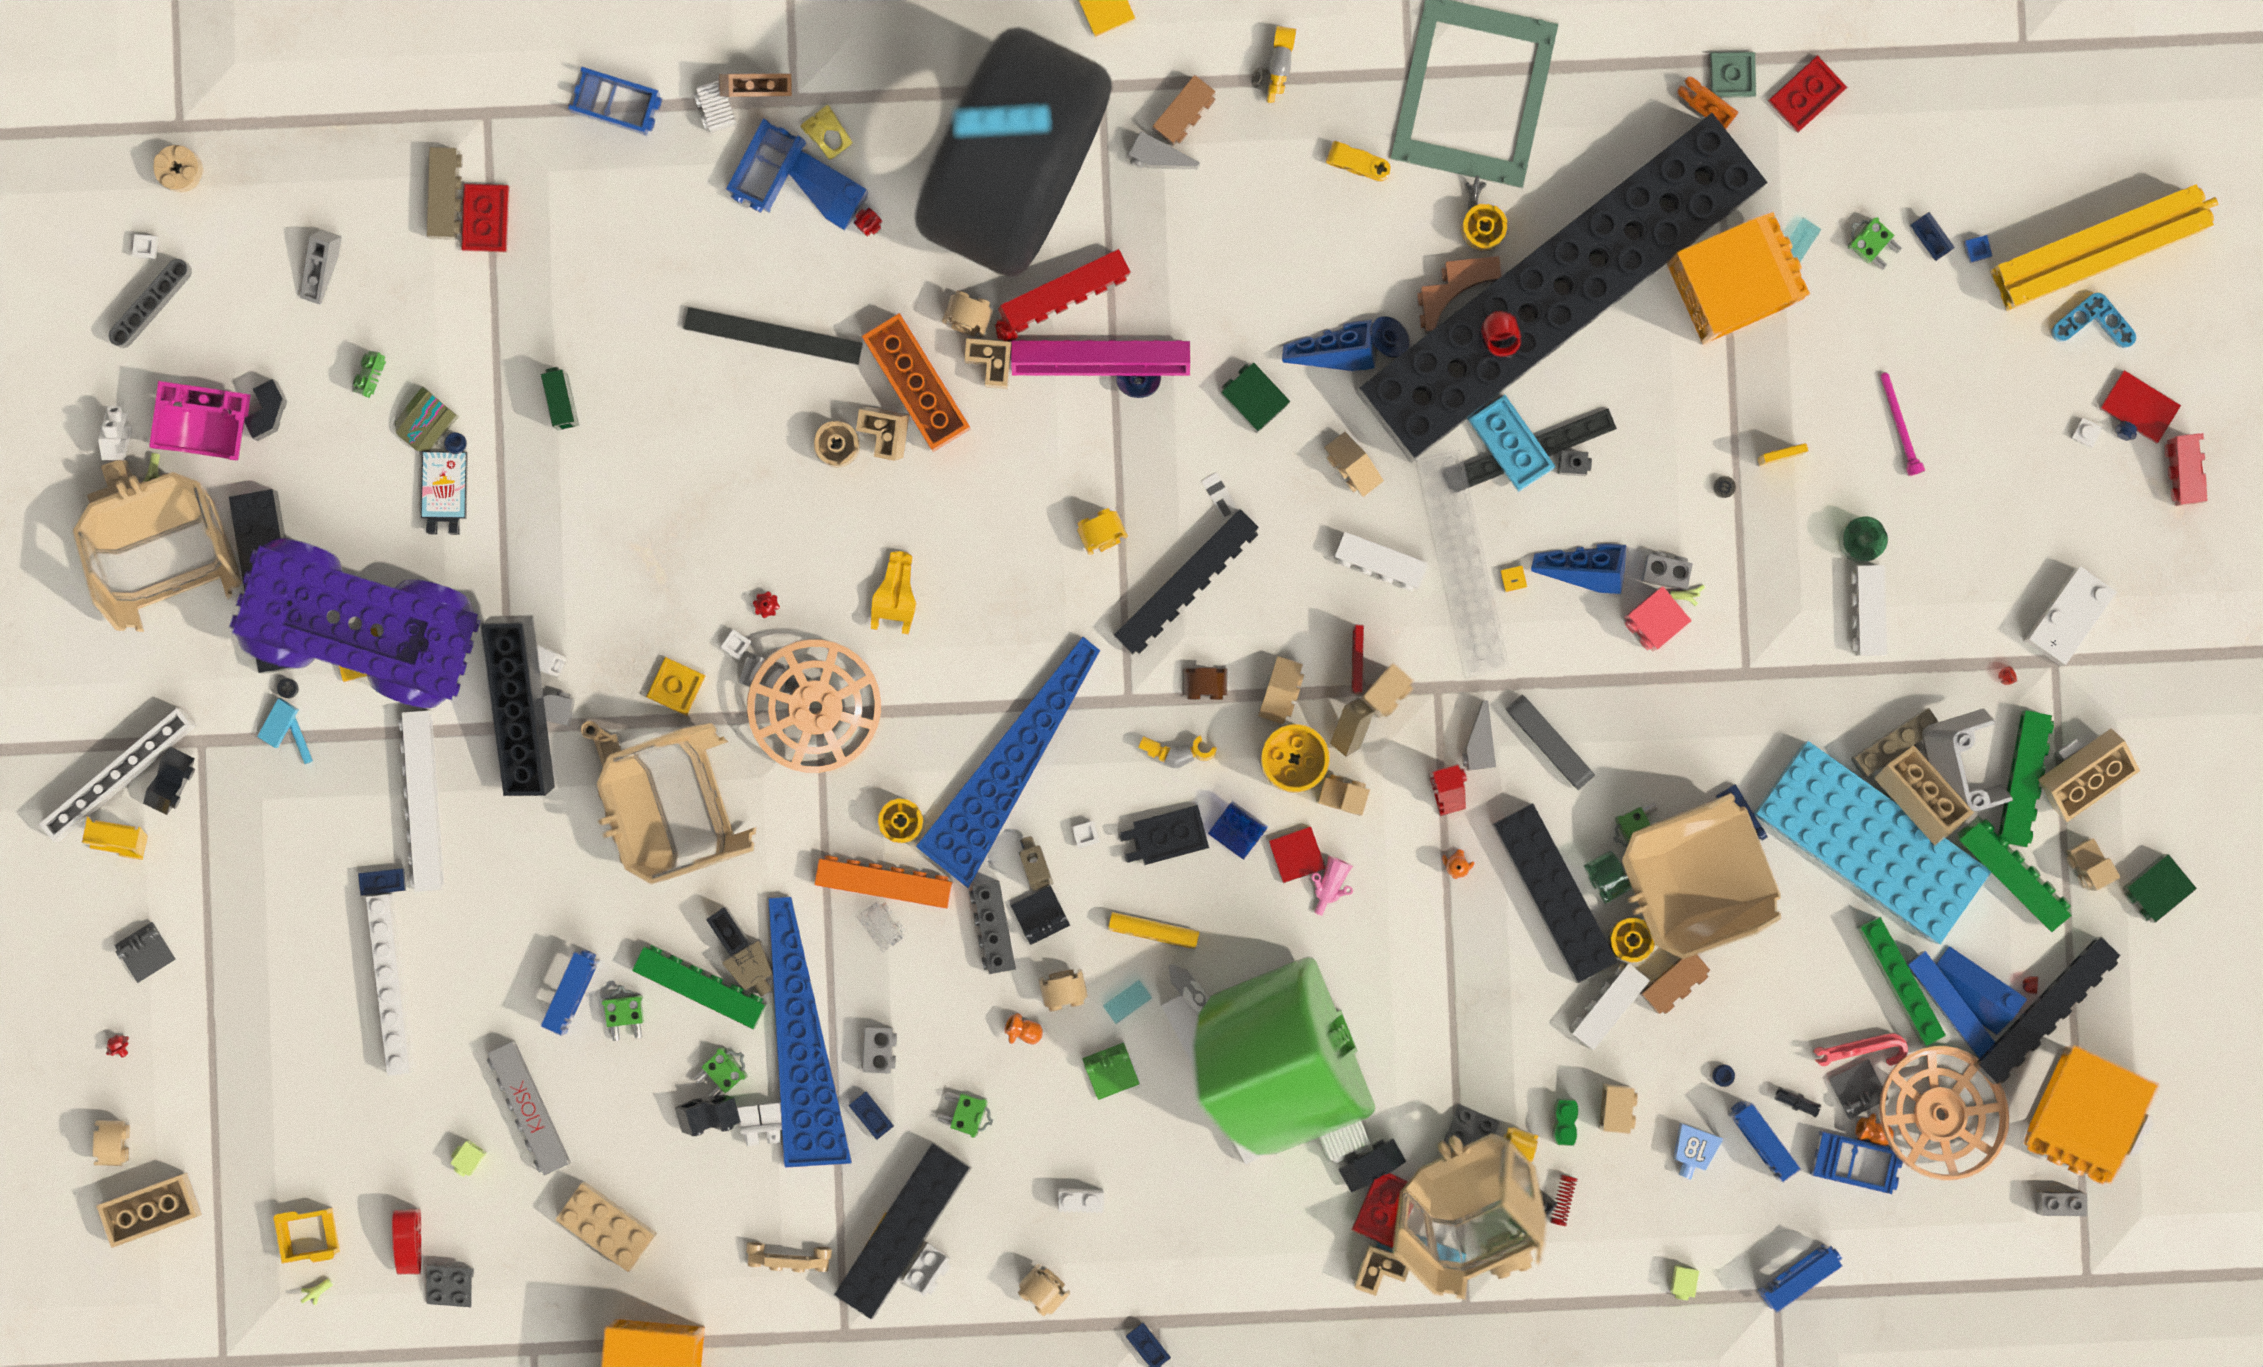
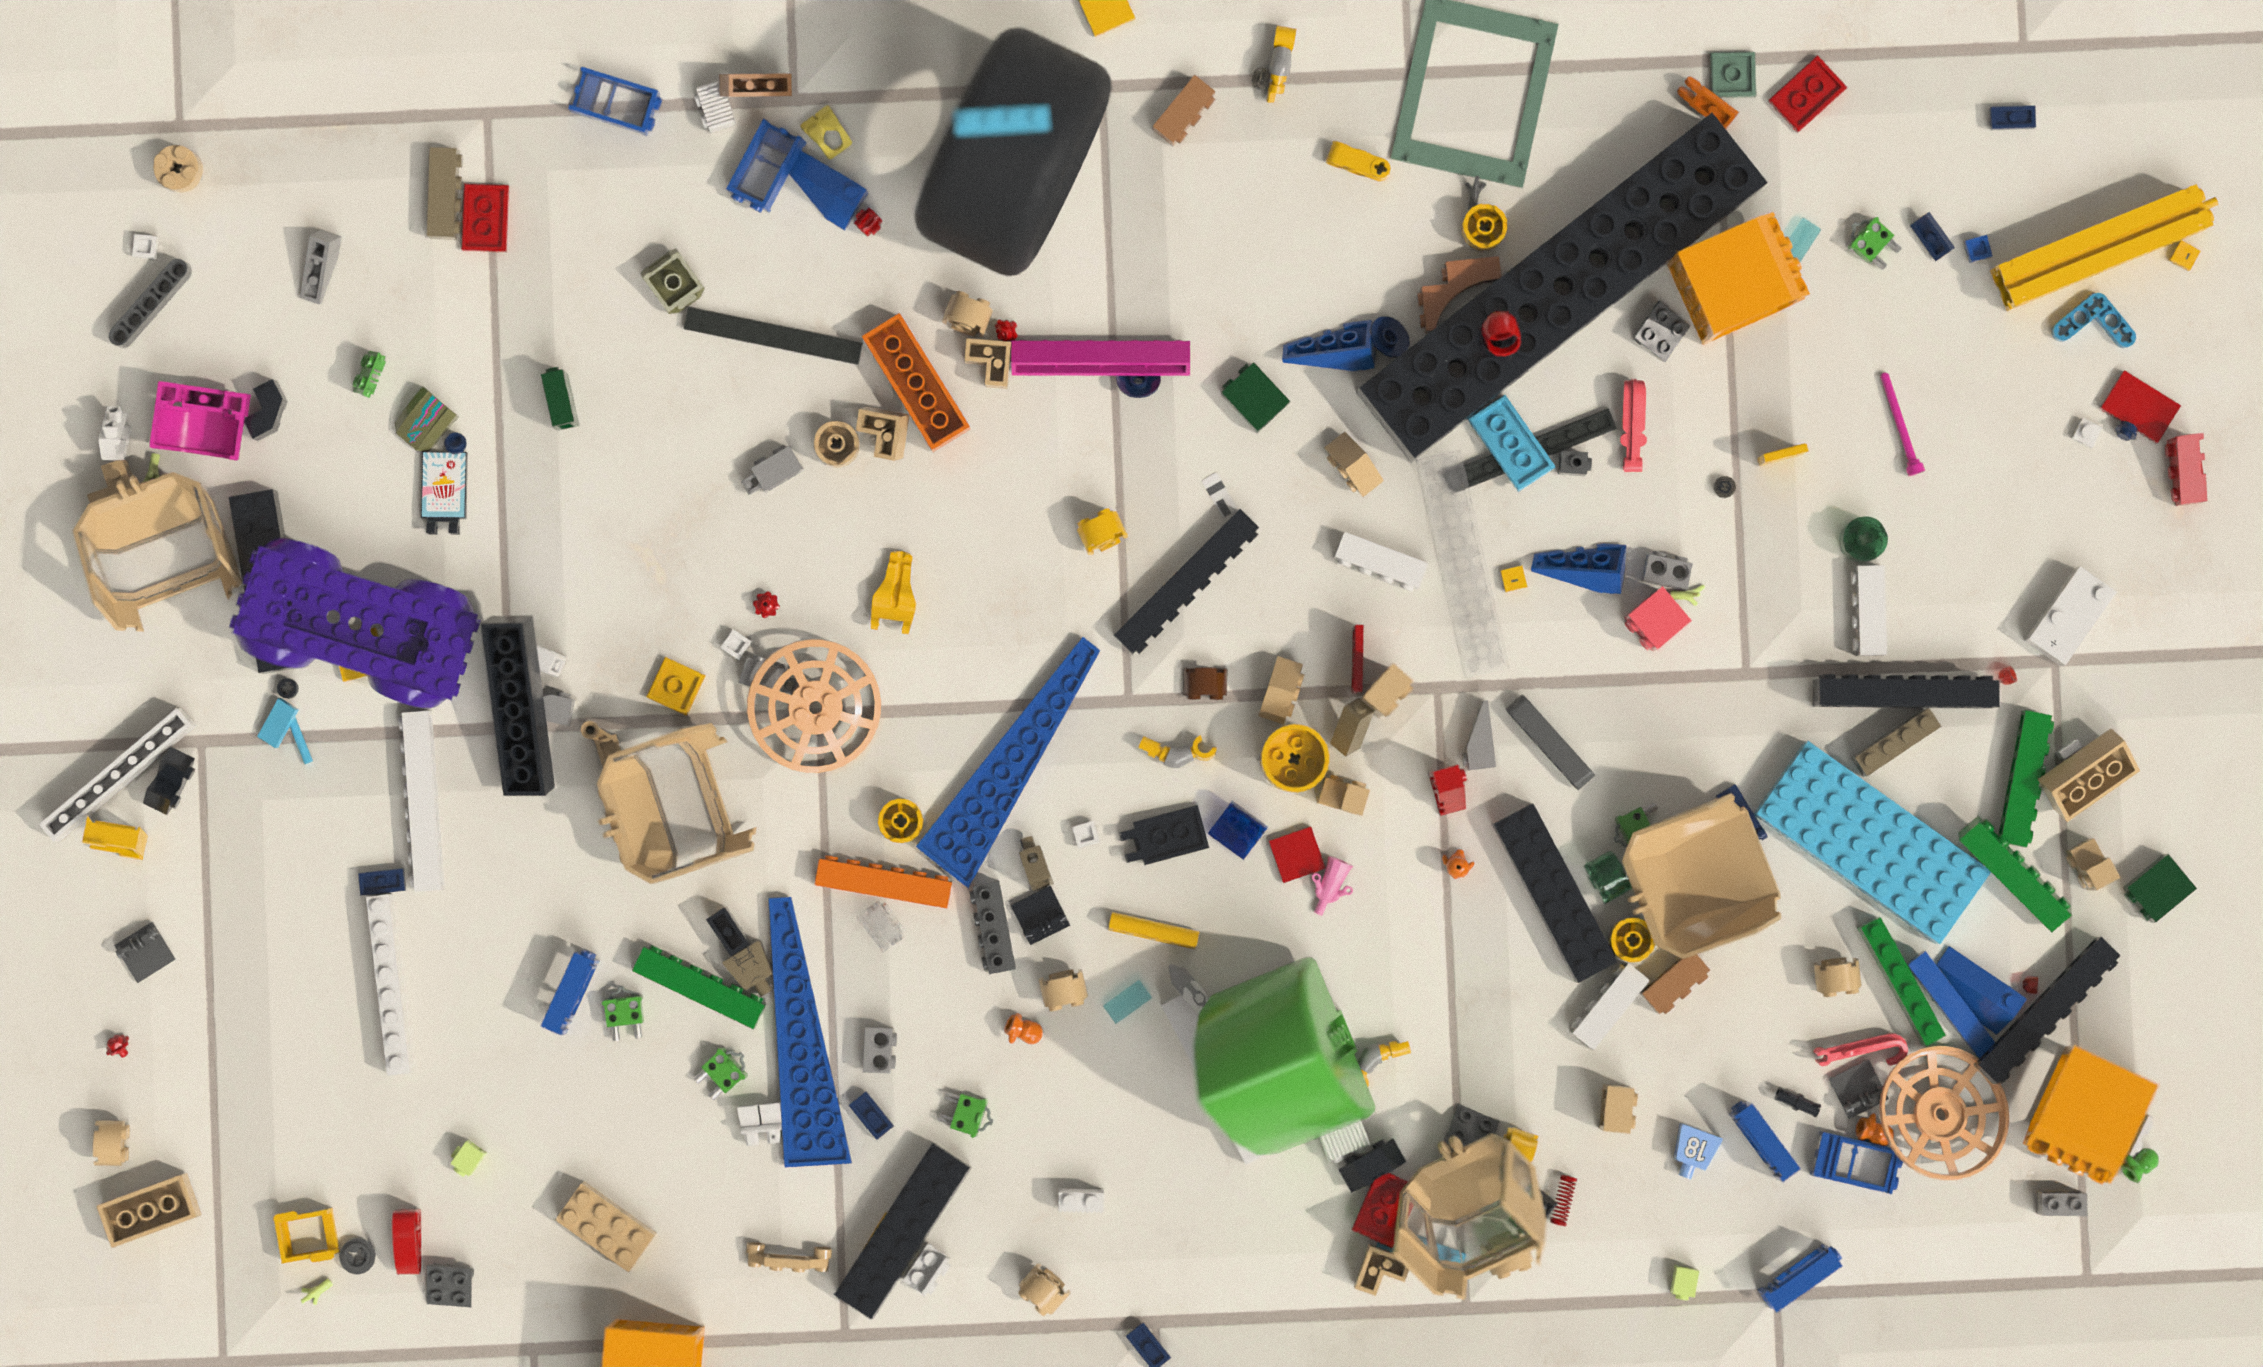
light grey brick [487,1041,571,1176] -> none
black brick [675,1094,741,1137] -> none
red brick [998,249,1131,333] -> none
bright green hinge [1082,1042,1140,1100] -> none
light grey slope [1128,131,1200,170] -> none
green brick [1552,1099,1578,1146] -> none
dark blue plate [1712,1064,1735,1087] -> none
tan brick [1875,746,1974,846] -> none
light grey windscreen [1922,708,2013,811] -> none
none -> dark grey gear [339,1238,376,1274]
none -> olive slope [640,248,705,314]
none -> light grey brick [741,445,804,495]
none -> piece [1358,1041,1411,1086]
none -> coral piece [1620,379,1647,472]
none -> hinge [1634,301,1690,362]
none -> black brick [1813,674,2000,709]
none -> tan brick [1813,957,1862,997]
none -> dark blue plate [1989,105,2036,130]
none -> bright green animal [2121,1148,2159,1183]
none -> yellow tile [2169,240,2201,271]

